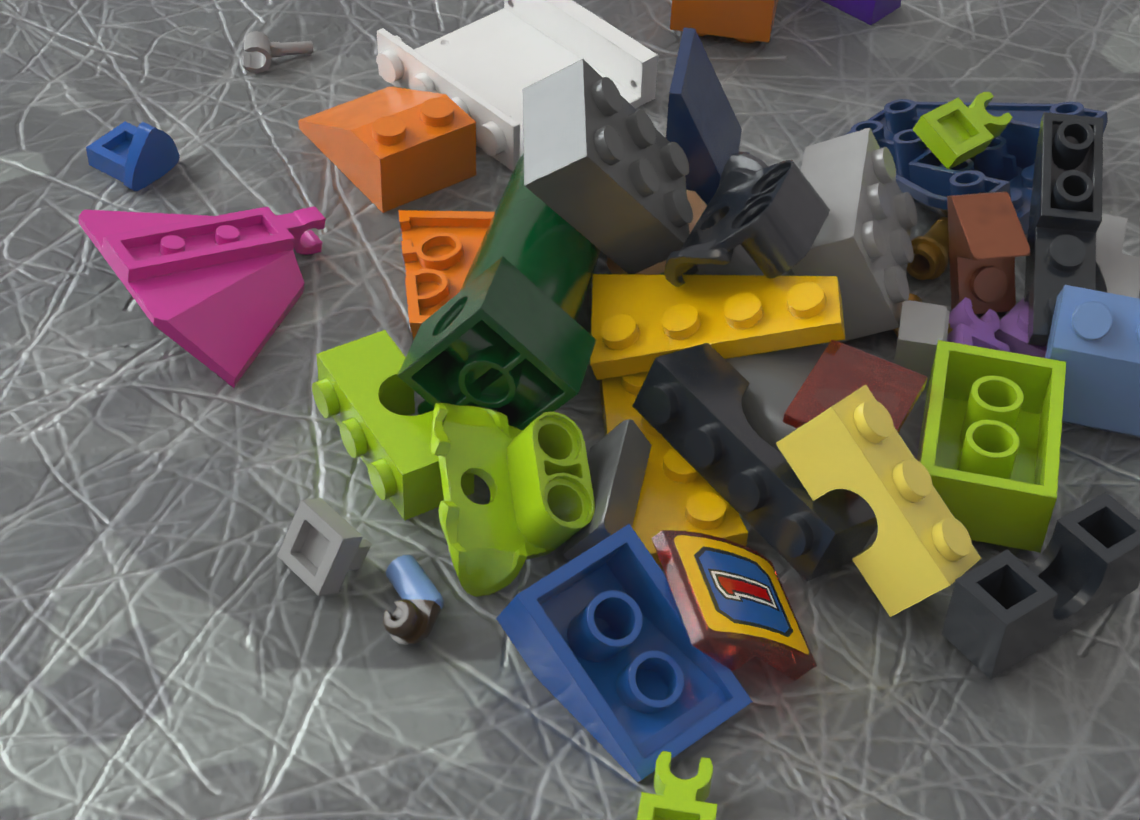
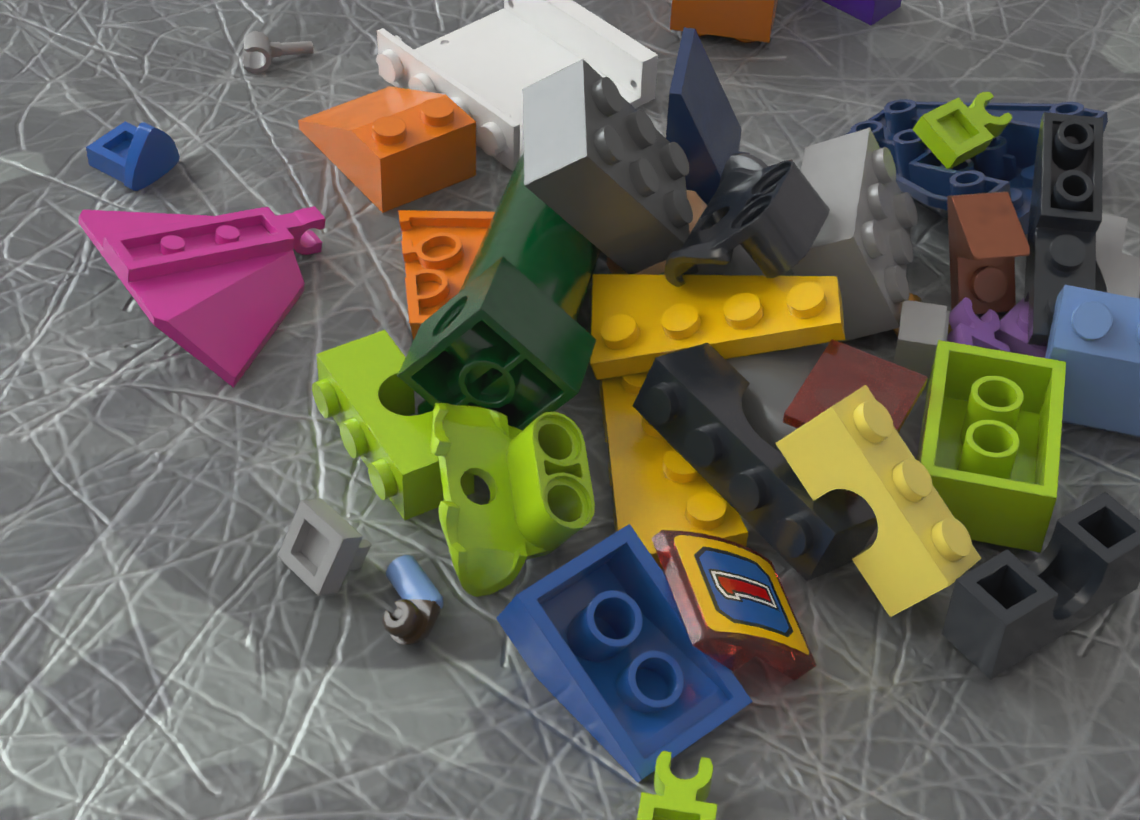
dark grey slope [563,419,652,561] -> none
pearl gold pin [907,217,950,280] -> none

